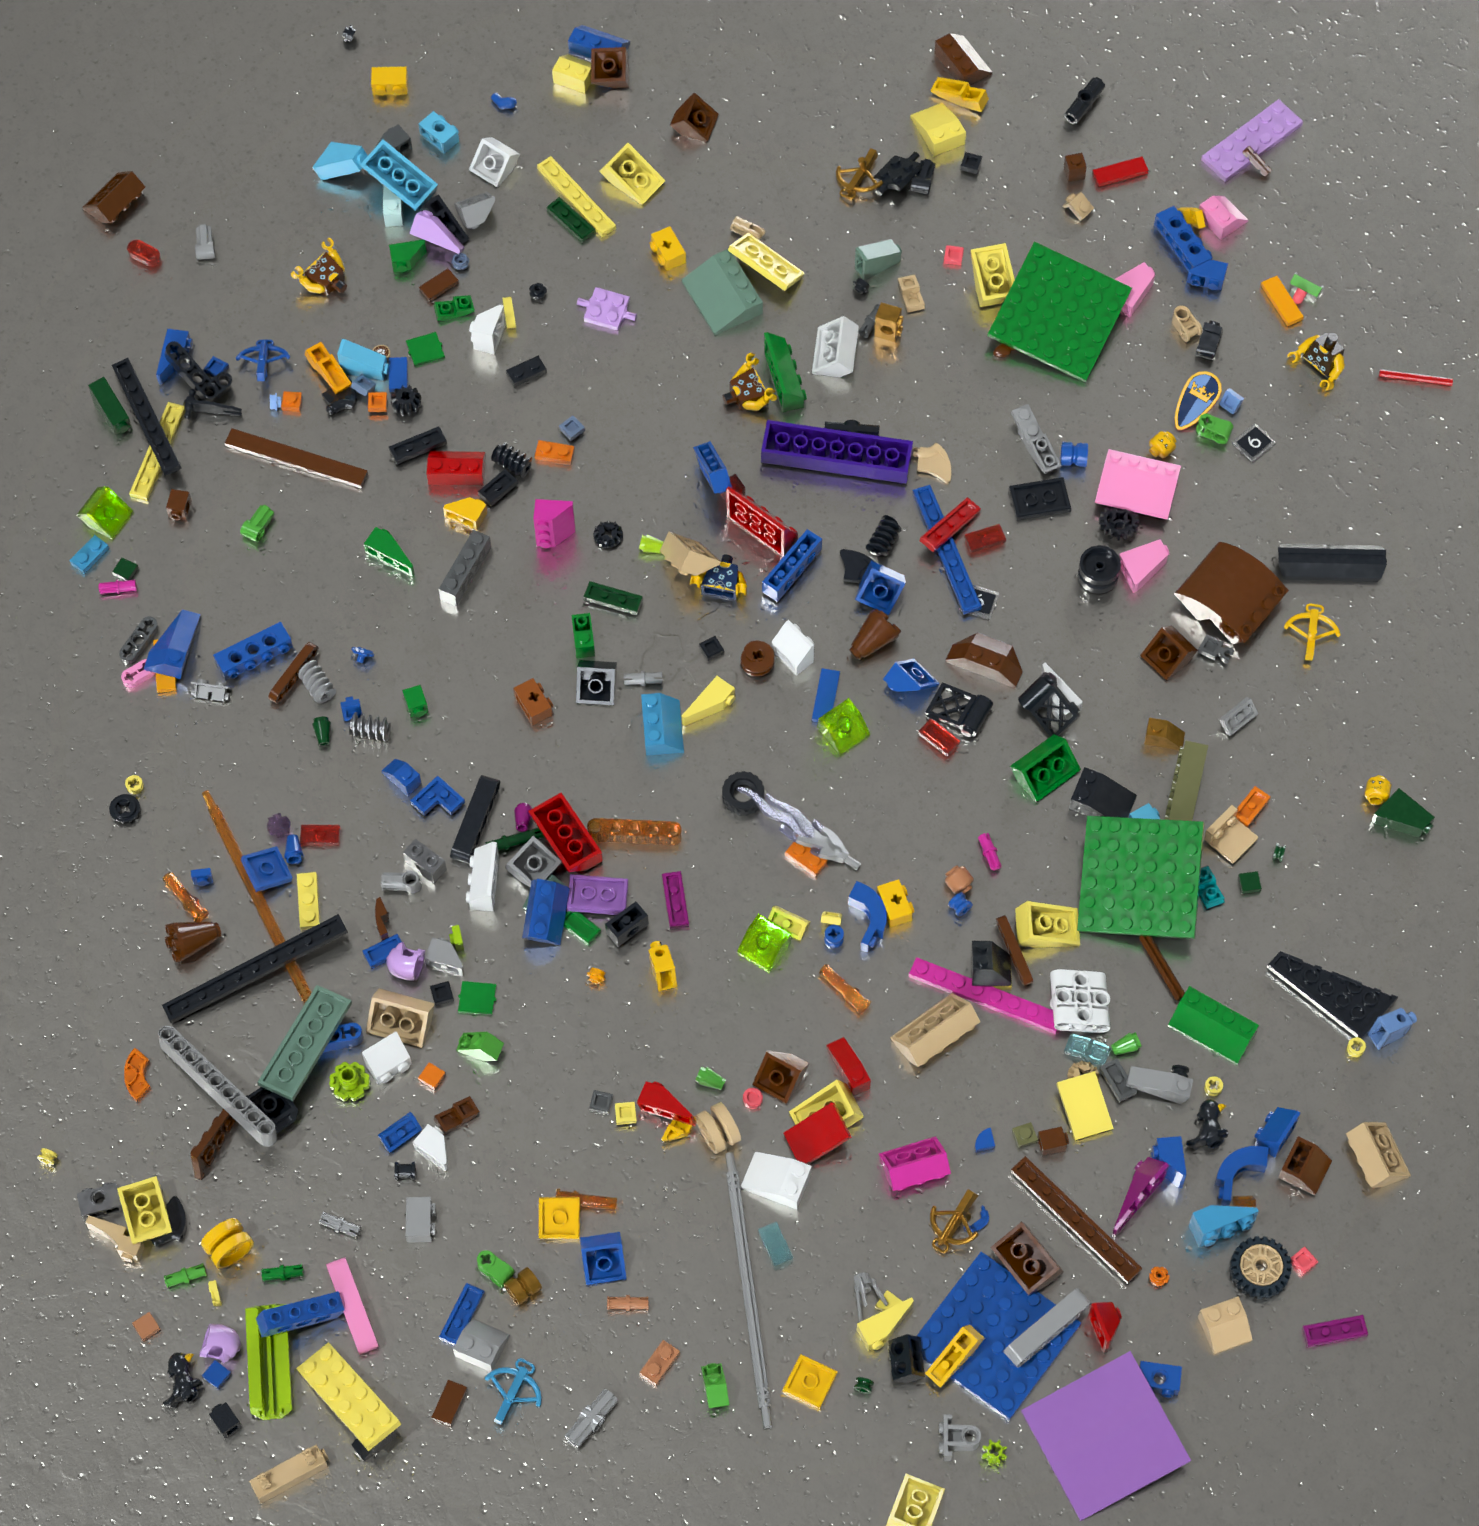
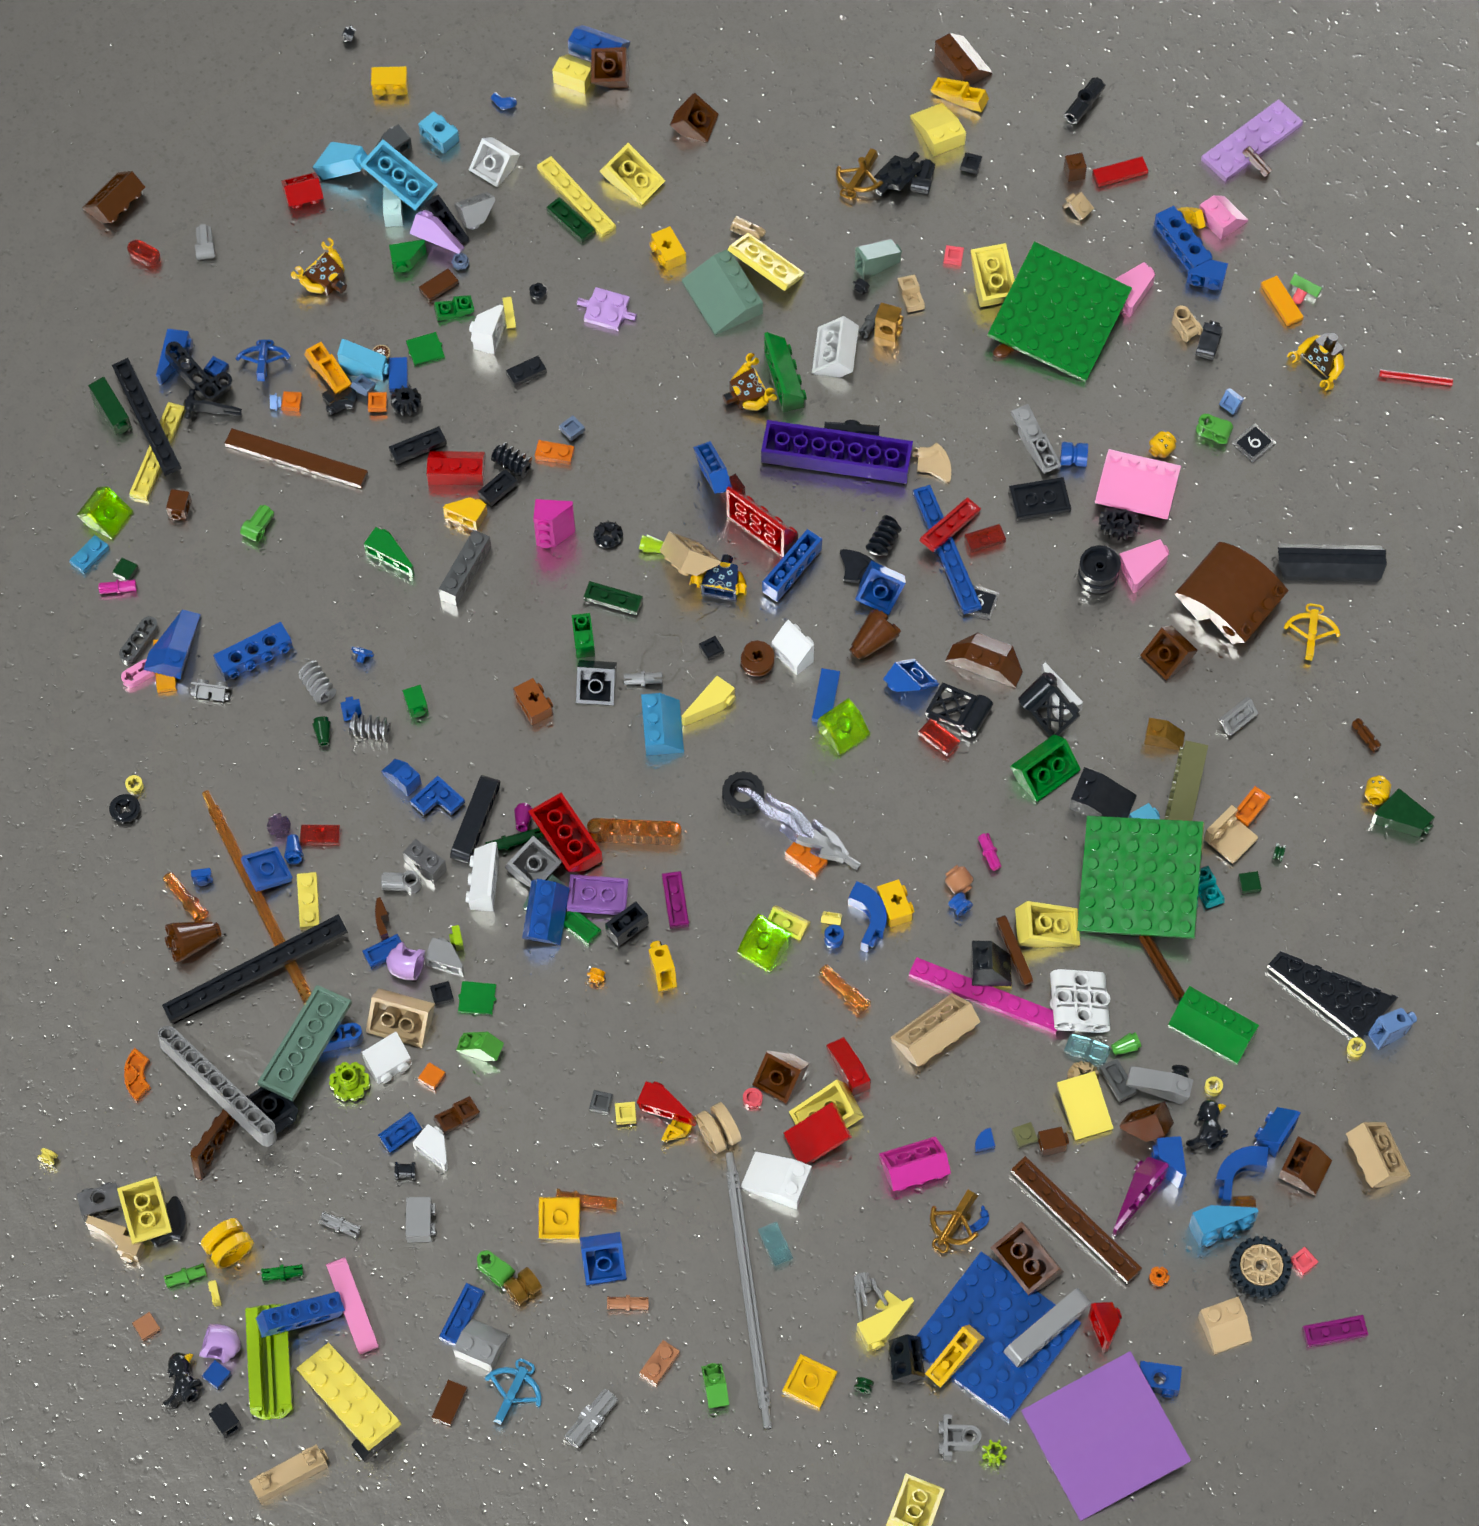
reddish brown beam [268,642,319,704] -> none
bright green cone [695,1066,726,1090] -> none
shield [1175,371,1222,430] -> none
dark grey plate [1198,634,1234,663] -> none
none -> red slope [281,172,324,208]
none -> reddish brown slope [1119,1101,1174,1142]
none -> reddish brown axle [1352,718,1381,752]

